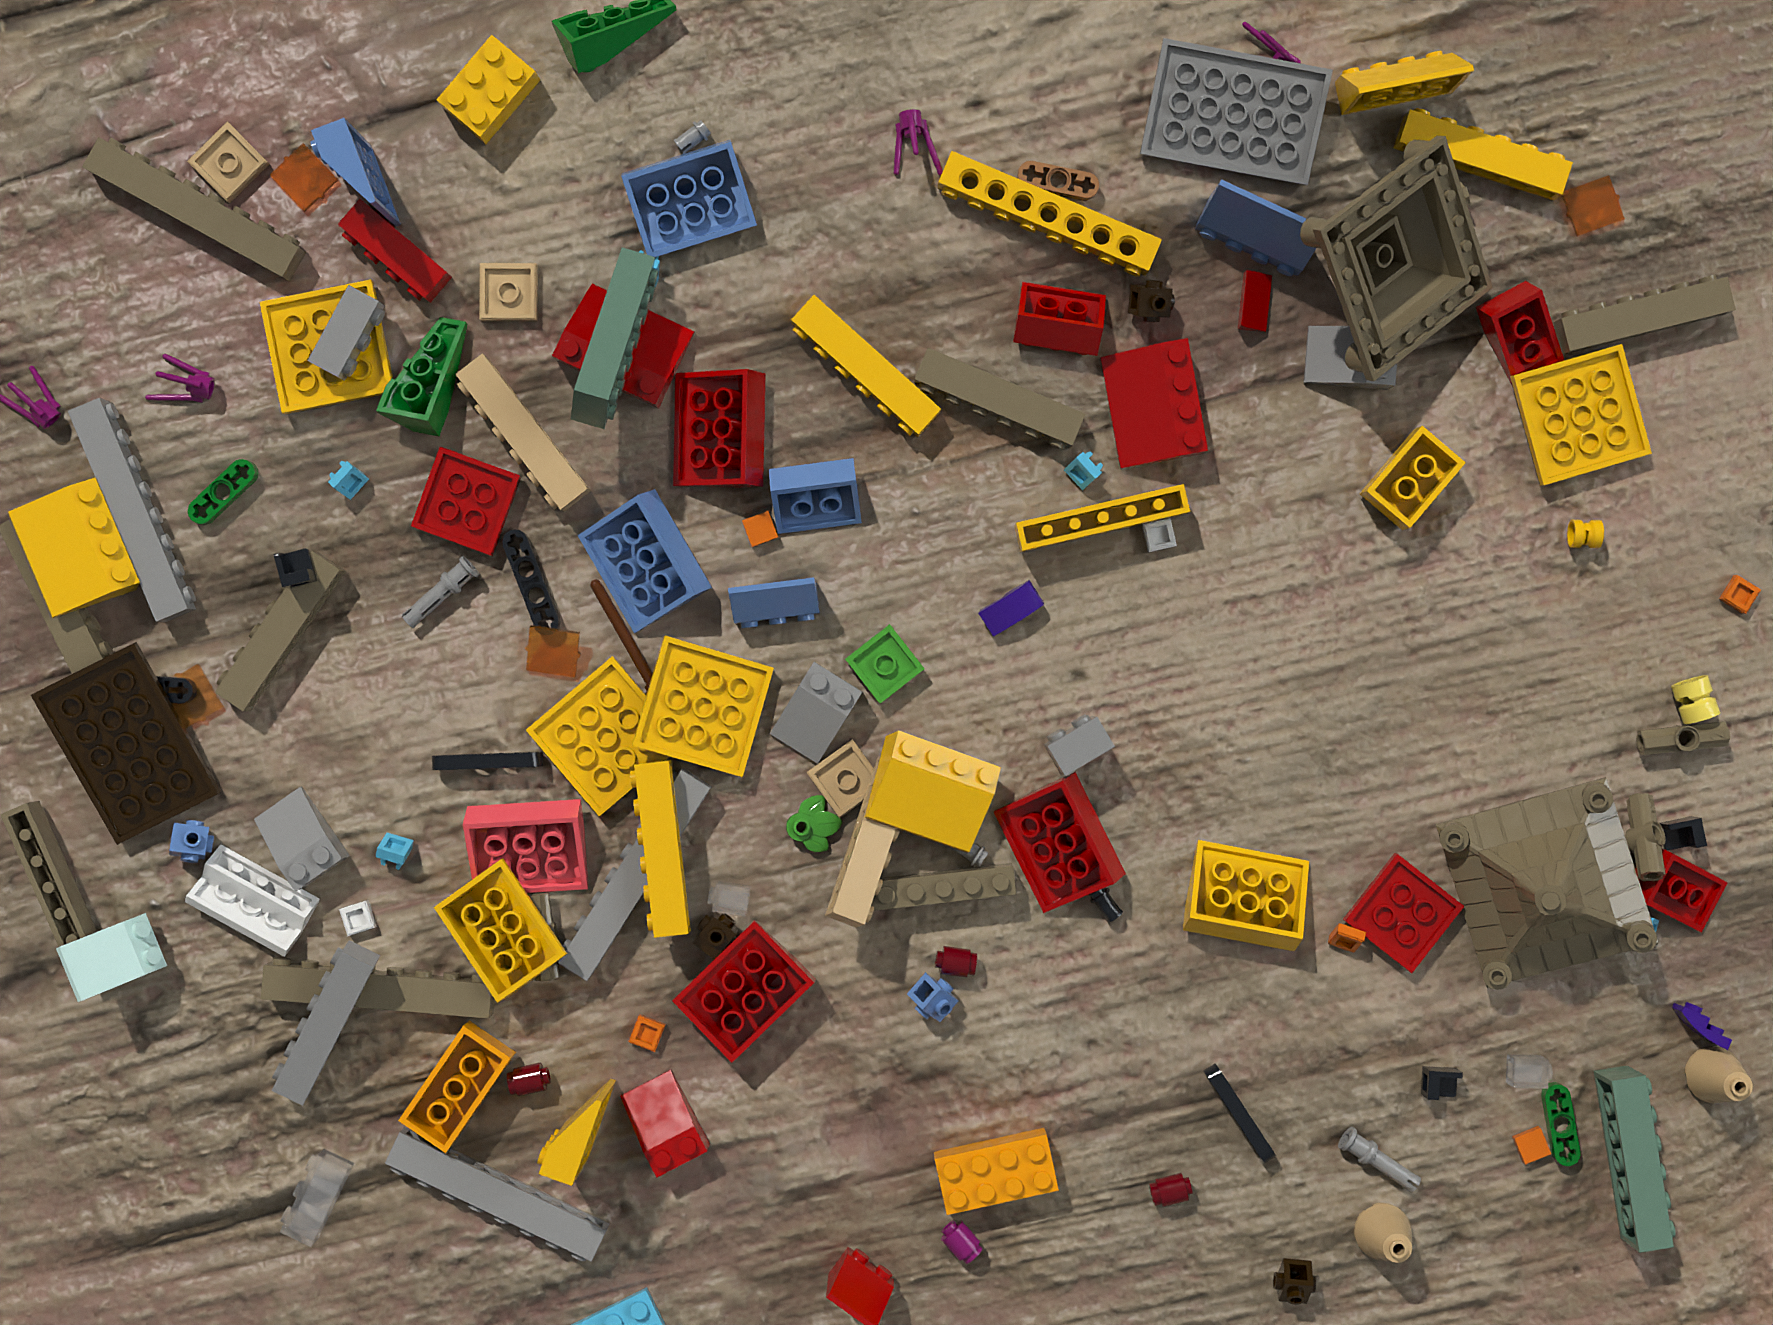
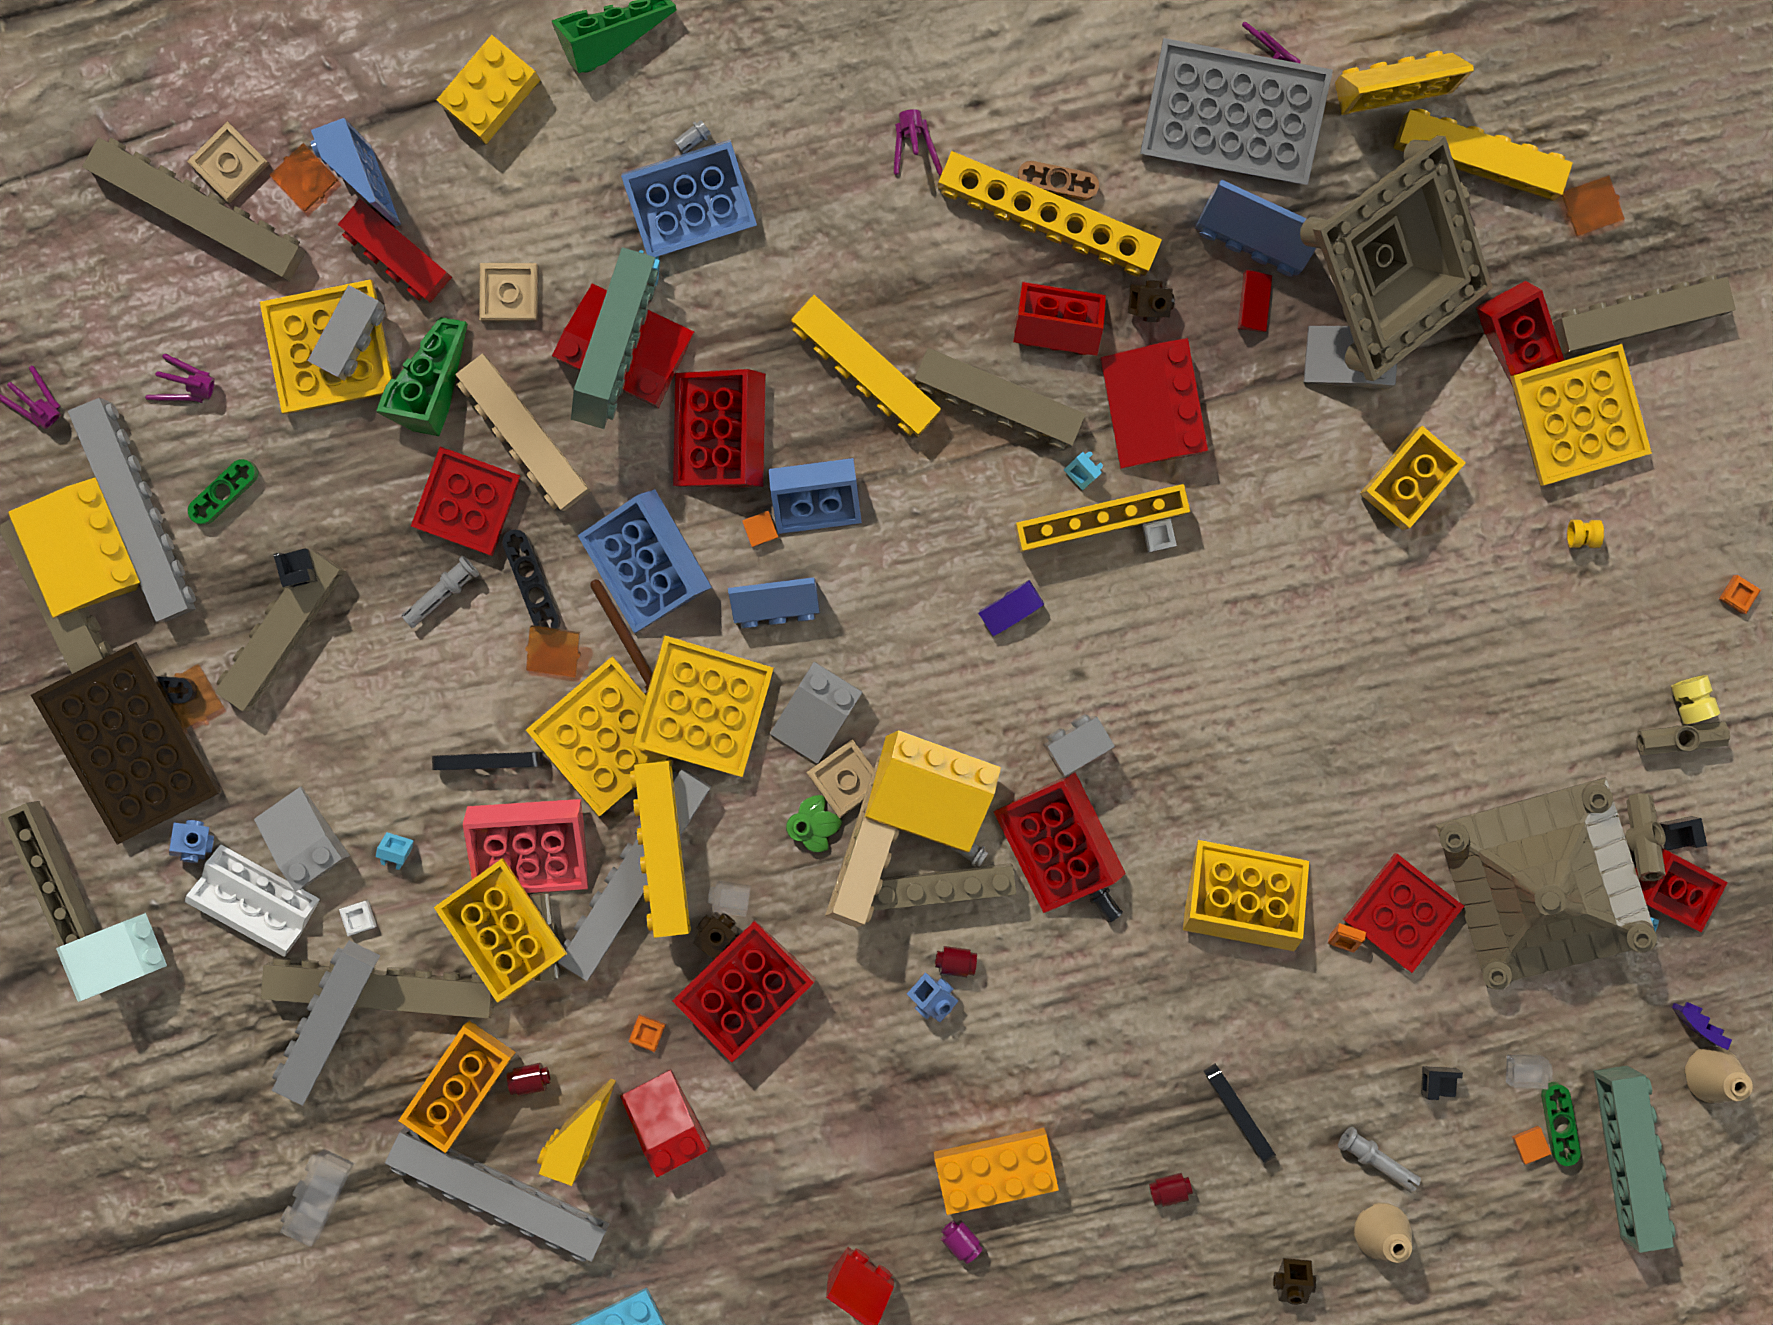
medium azure tile [328,461,369,500] -> none
bright green plate [845,624,925,703] -> none

